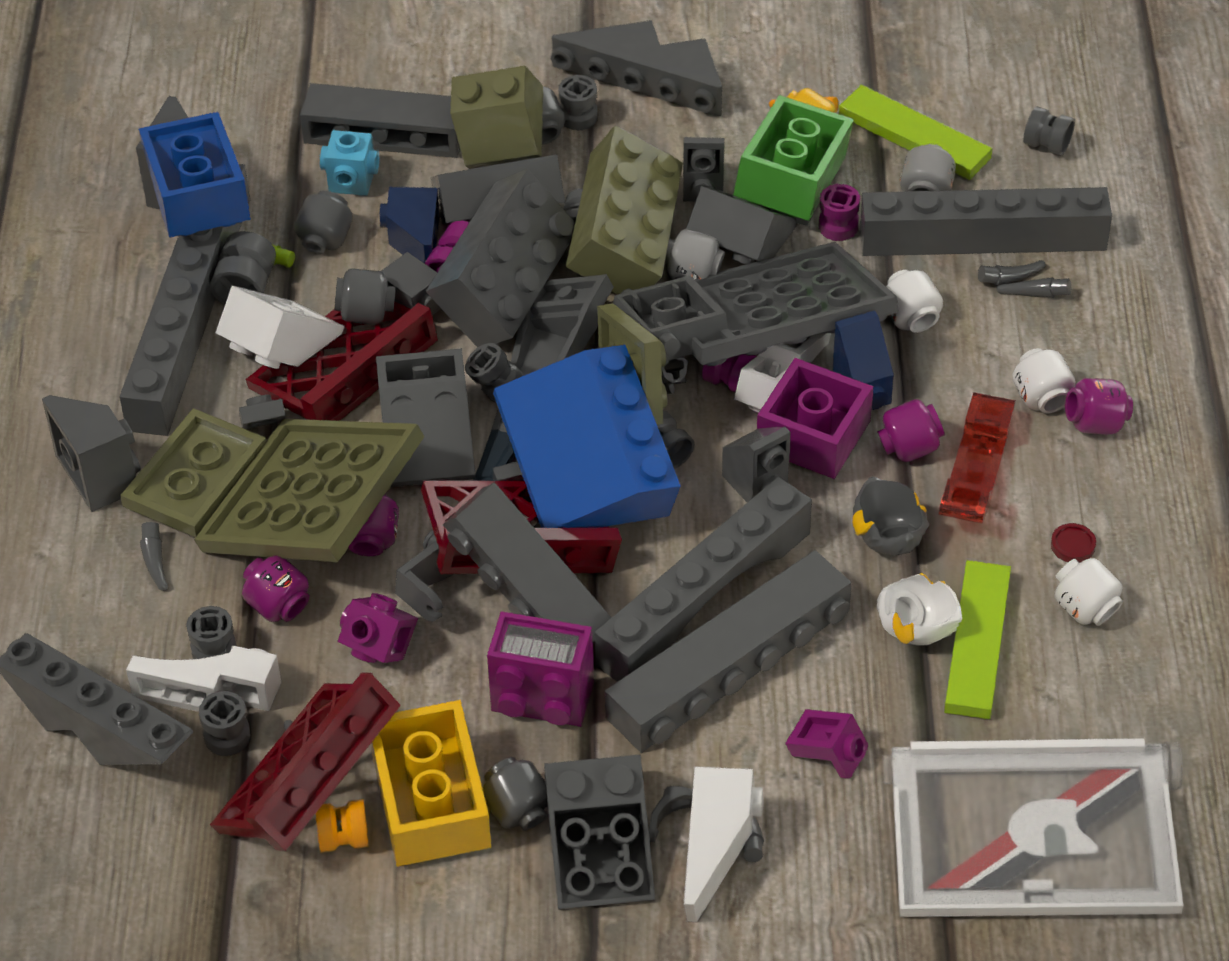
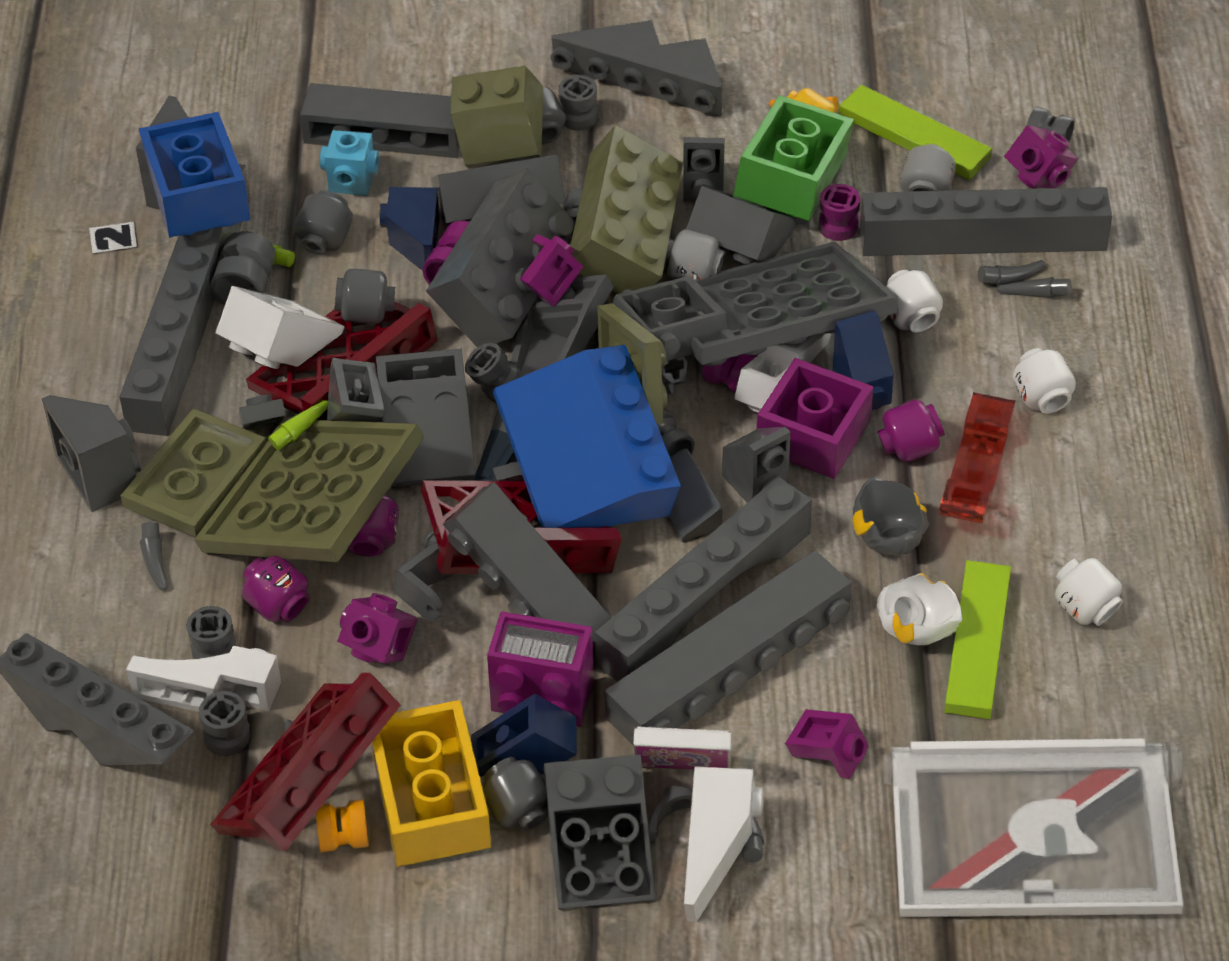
dark grey brick [381,252,441,315] -> none
dark red piece [1051,523,1096,563] -> none
magenta head [1065,378,1133,435] -> none
none -> sticker [89,222,137,254]
none -> lime helmet [268,400,328,451]
none -> dark grey slope [326,358,384,422]
none -> dark blue slope [471,694,577,777]
none -> magenta bracket [520,234,583,307]
none -> tile [633,727,731,770]
none -> dark grey slope [667,449,723,542]
none -> magenta brick [1004,125,1078,189]

